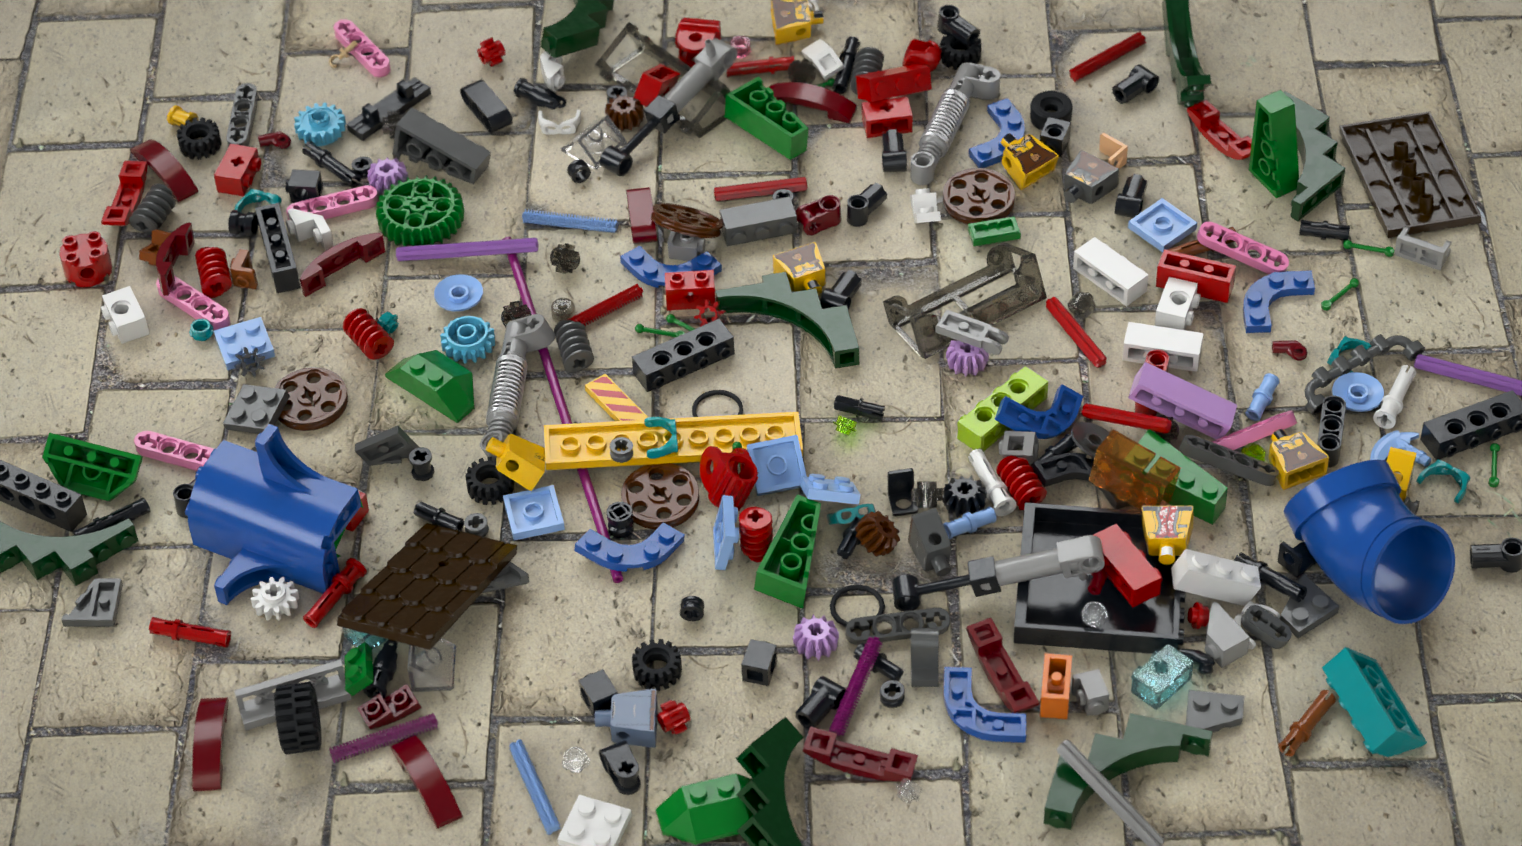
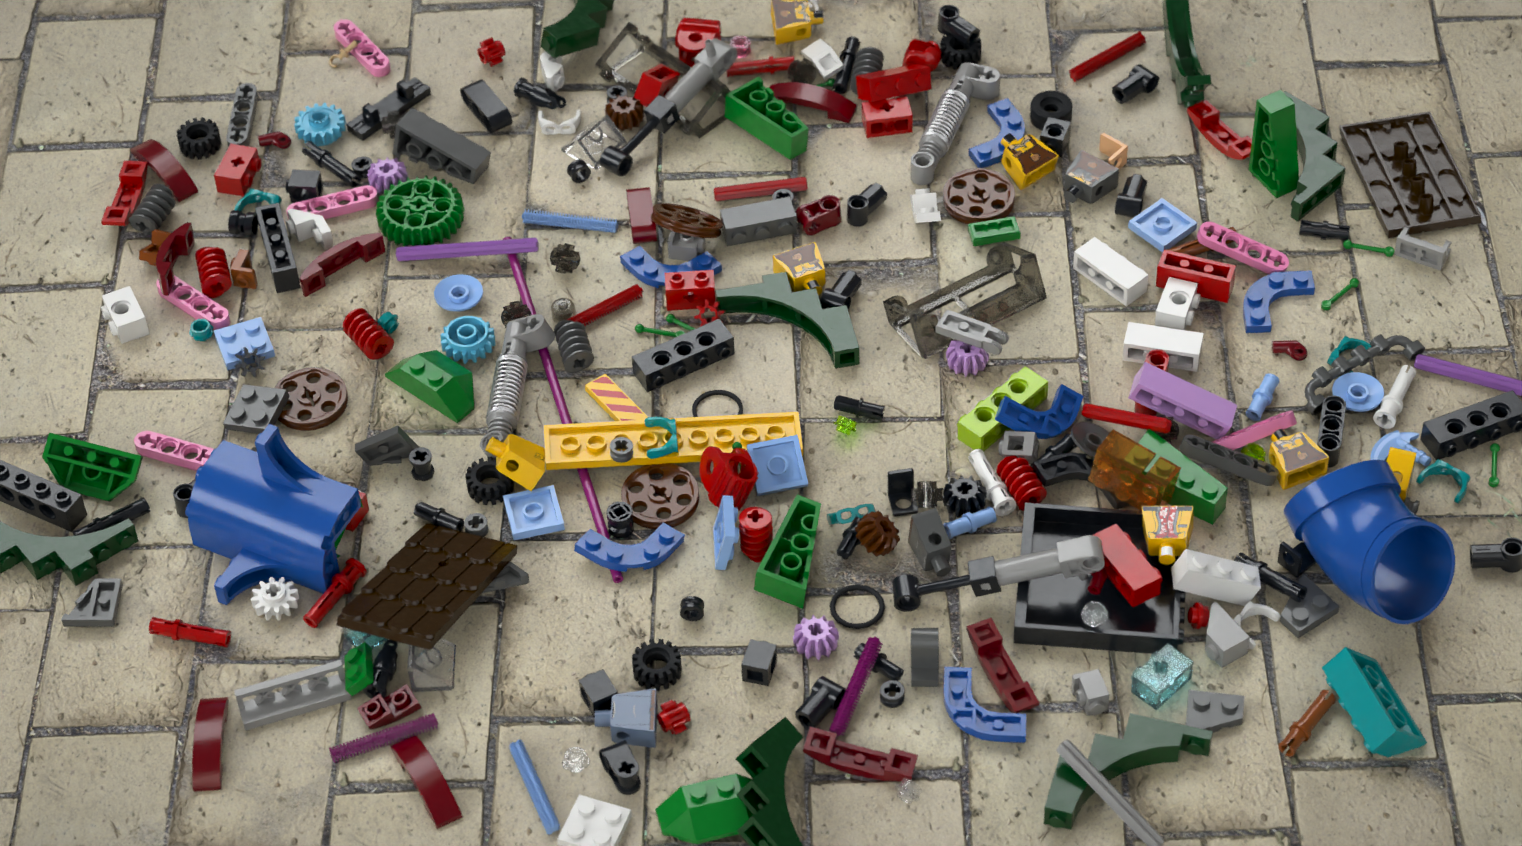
red brick [59,231,113,287] -> none
yellow bush [167,105,198,126] -> none
black tyre [274,681,322,755] -> none
light blue plate [800,474,860,505] -> none
dark grey beam [846,608,950,645] -> none
black piece [882,129,907,172] -> none
orange brick [1040,653,1072,719] -> none
red axle [1046,297,1107,368] -> none
clear smoke piece [1068,291,1096,319] -> none
black arm [1178,648,1215,674] -> none
dark grey beam [1241,605,1292,649] -> none

